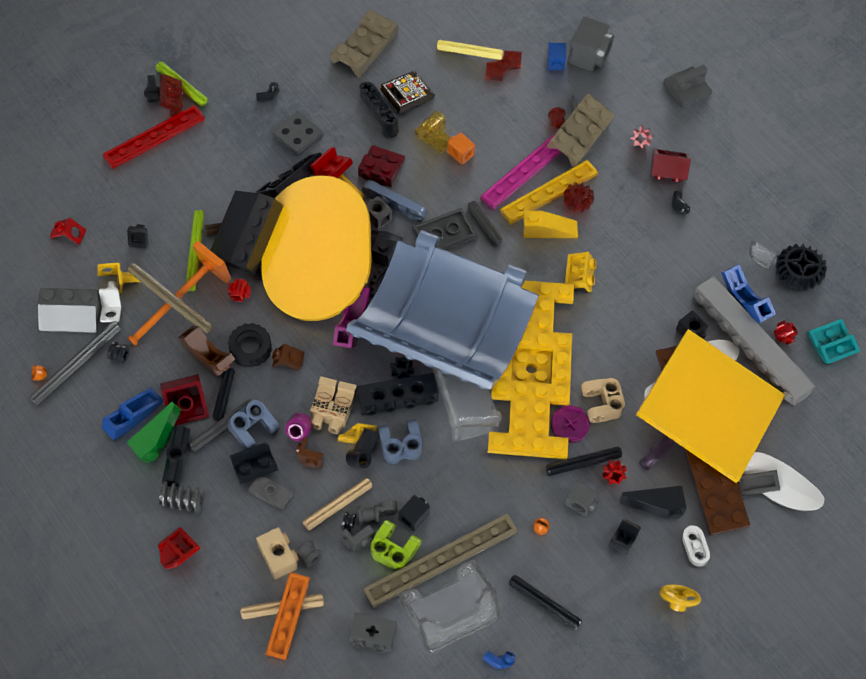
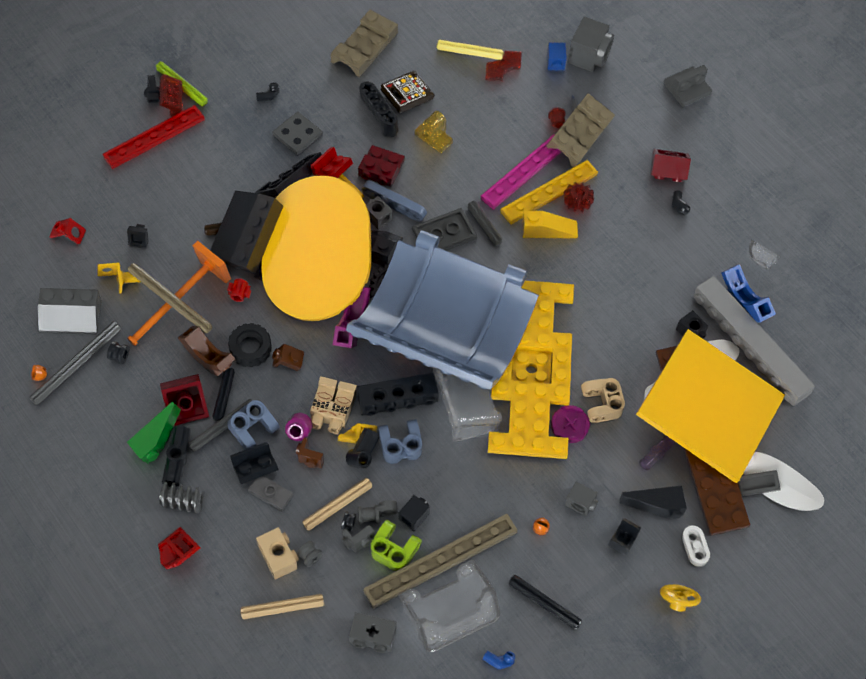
white bracket [99,281,122,322] -> none
blue slope [102,387,163,441] -> none
lime axle [186,210,204,292] -> none
orange tile [265,572,310,661] -> none
black gear [390,356,414,379] -> none
orange brick [447,132,476,165] -> none
black axle [546,446,622,476] -> none
yellow bracket [565,252,597,293] -> none
red gear [602,460,627,485] -> none
gear [630,125,654,149] -> none
red gear [774,320,798,345] -> none
black gear [775,243,827,292] -> none
teal slope [807,319,861,365] -> none

